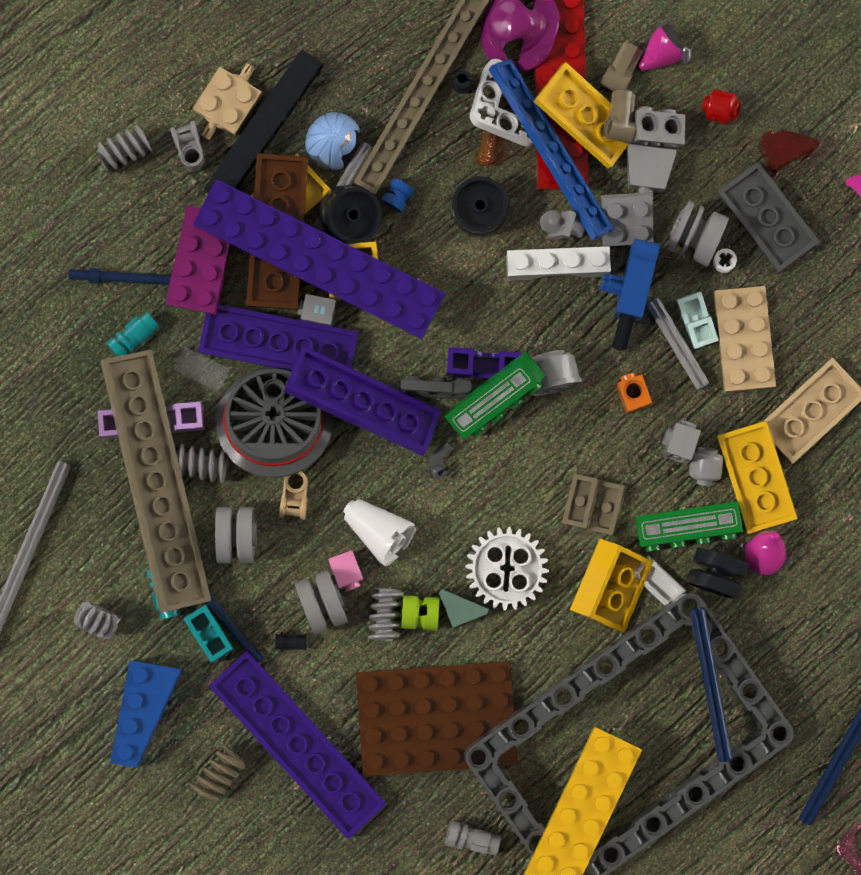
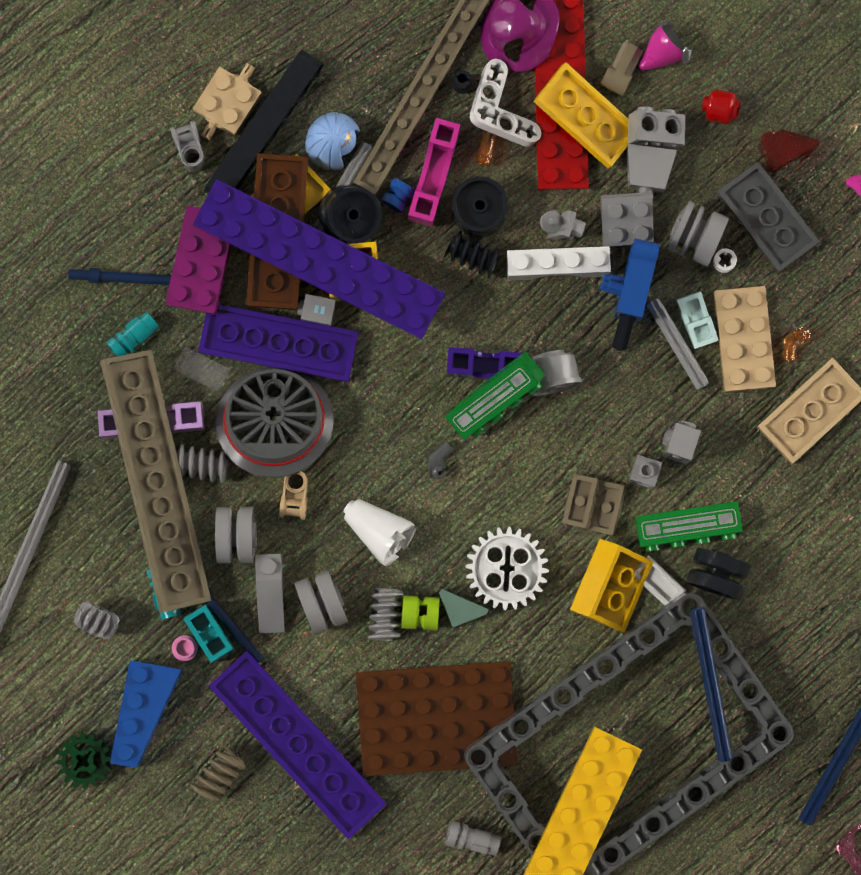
light grey piece [97,124,153,174] -> none
black pin [275,632,306,652] -> none
dark purple plate [283,346,441,456] -> none
bright pink brick [328,550,363,592] -> none
dark grey hinge [400,376,473,399] -> none
blue tile [488,59,614,240] -> none
dark tan piece [603,90,636,144] -> none
orange brick [616,372,652,414] -> none
light grey head [689,447,724,486] -> none
yellow plate [717,420,798,534] -> none
dark pink hat [739,531,793,575] -> none
none -> dark green gear [55,732,112,789]
none -> bright pink plate [172,635,198,661]
none -> light grey slope [255,554,285,633]
none -> dark pink arch [408,118,460,227]
none -> black piece [444,230,500,279]
none -> light grey brick [628,455,663,489]
none -> clear orange arm [783,327,811,362]

